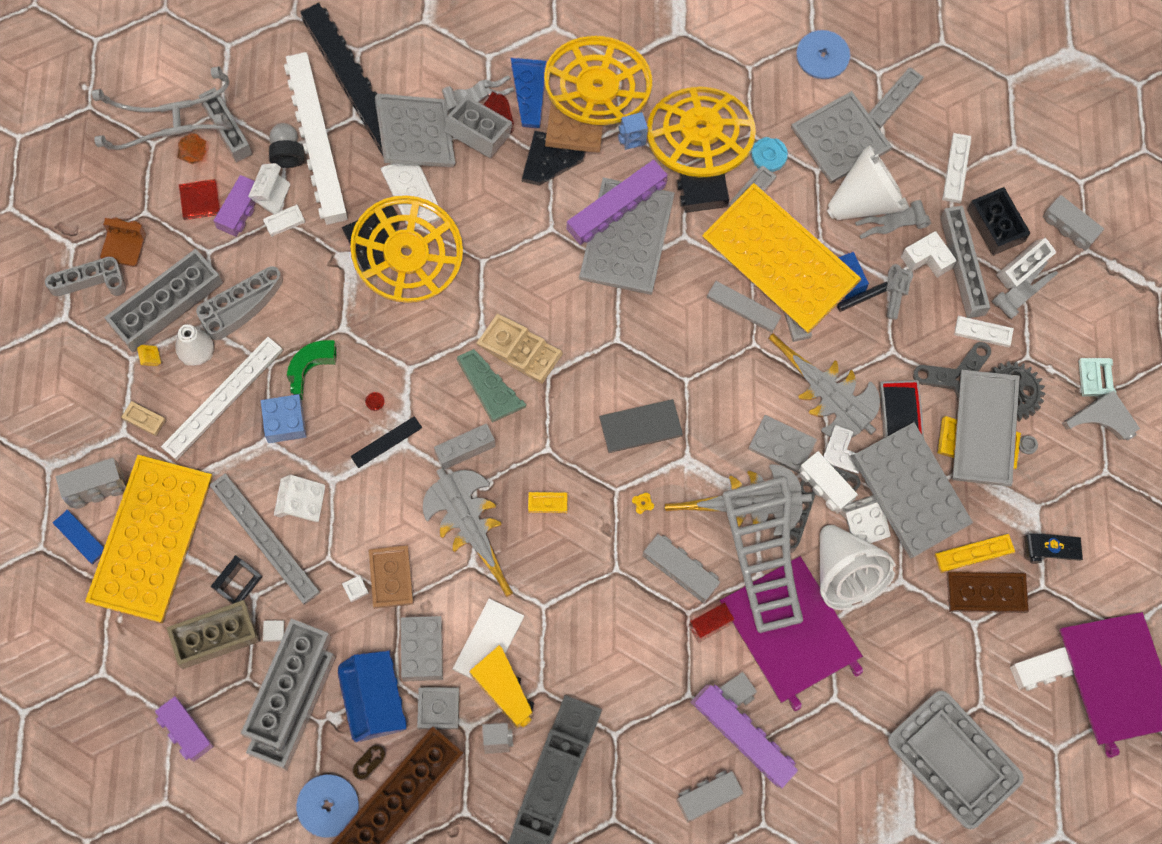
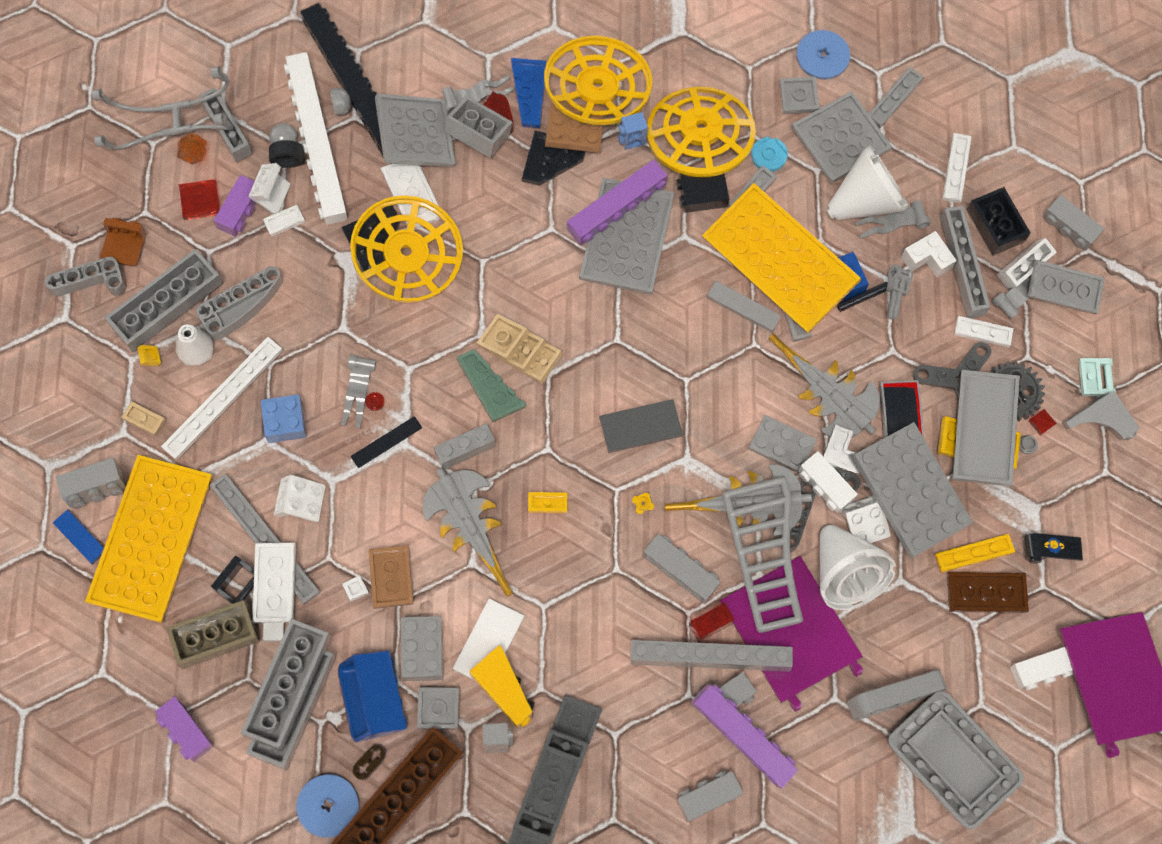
green arch [287,340,337,400] -> none
none -> white tile [252,543,296,623]
none -> light grey hair [330,88,351,116]
none -> light grey flag [341,354,376,429]
none -> light grey brick [631,640,793,672]
none -> light grey plate [779,76,820,114]
none -> light grey beam [847,670,948,721]
none -> light grey tile [1027,260,1105,314]
none -> clear red tile [1029,409,1057,436]

